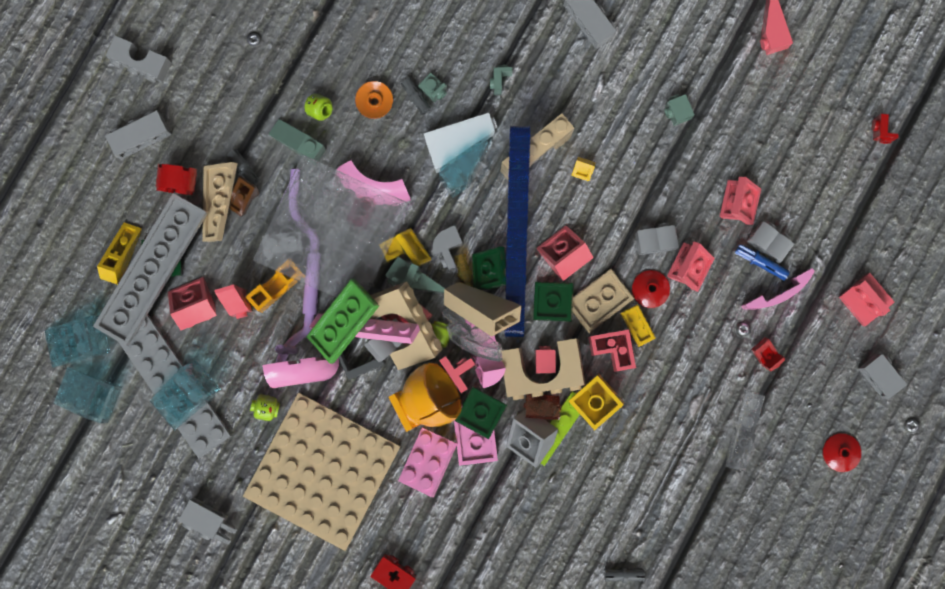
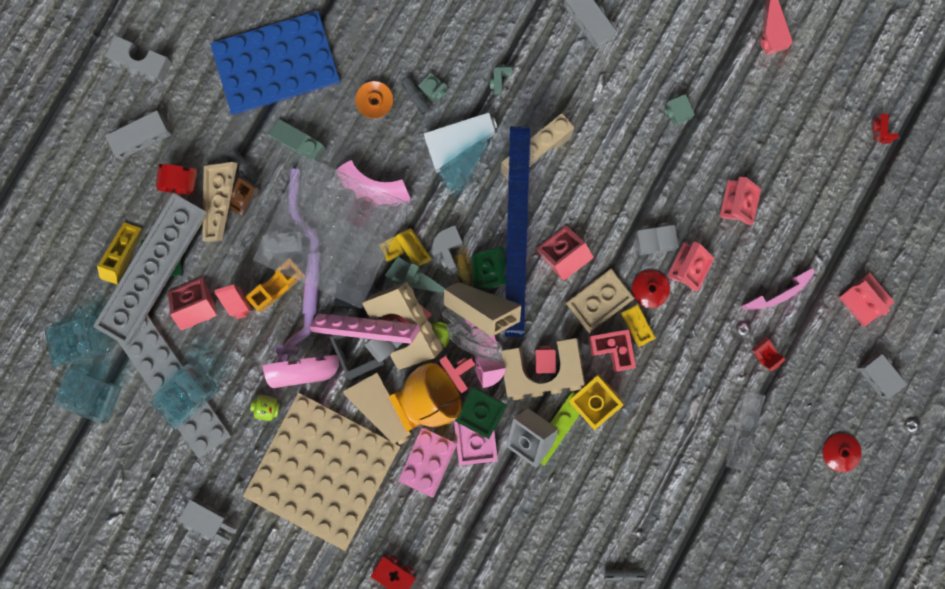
lime head [304,93,333,121] -> none
bright green tile [306,279,379,364] -> none
clear red piece [524,394,562,420] -> none
dark green plate [533,282,574,322] -> none
yellow plate [571,157,596,181] -> none
blue axle [735,244,790,281] -> none
light grey brick [747,221,794,264] -> none
none -> blue plate [210,11,340,115]
none -> tan slope [343,373,412,445]

